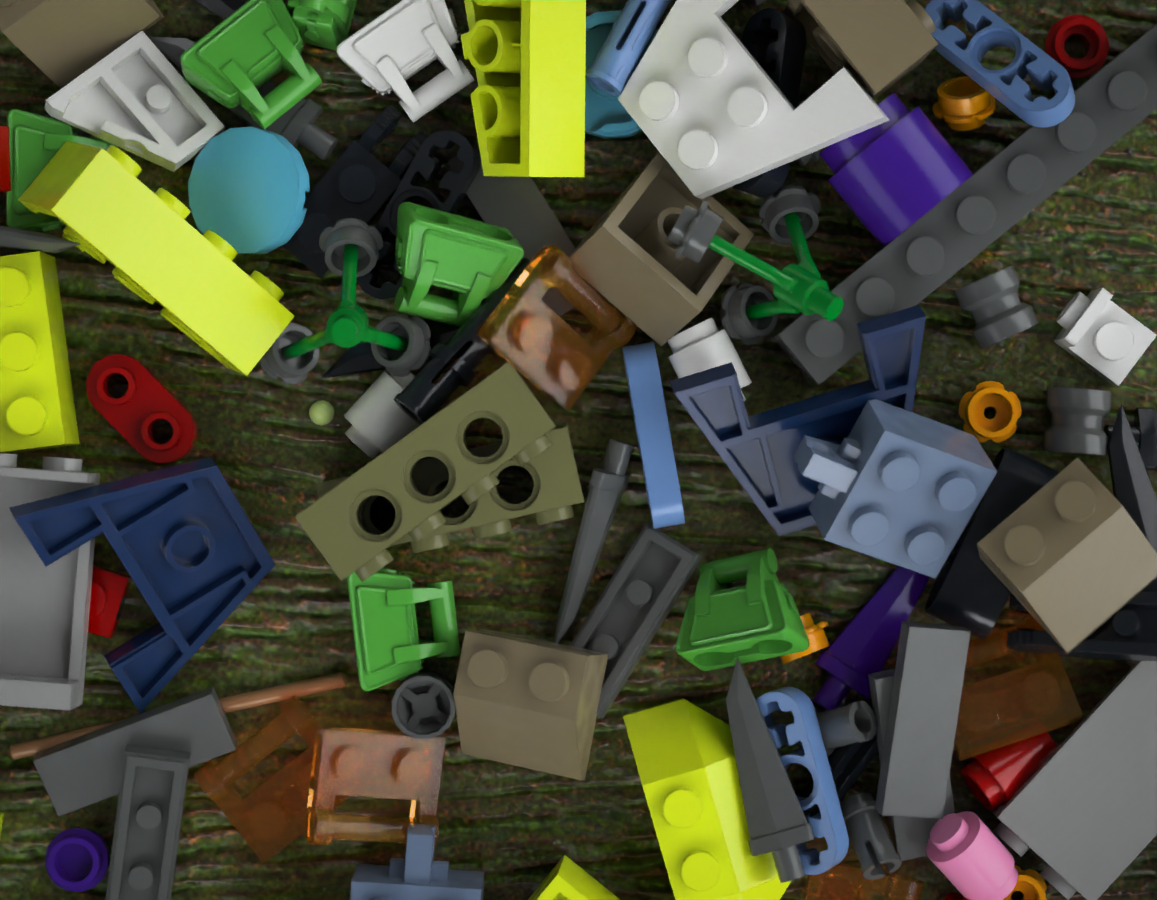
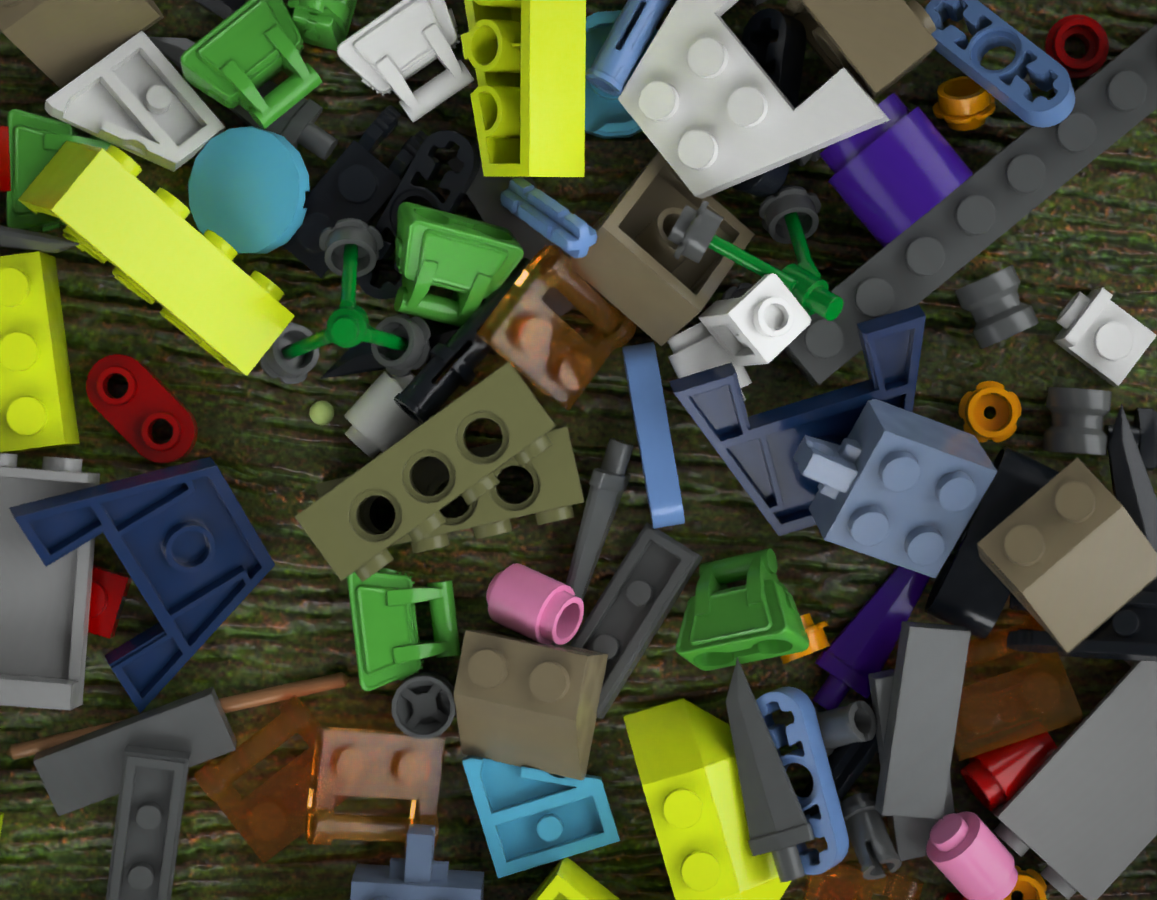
dark purple plate [45,827,110,892] -> none
none -> medium azure wing [462,756,620,878]
none -> bright pink brick [486,563,584,645]
none -> medium blue axle [500,177,597,258]
none -> white bracket [698,273,811,366]

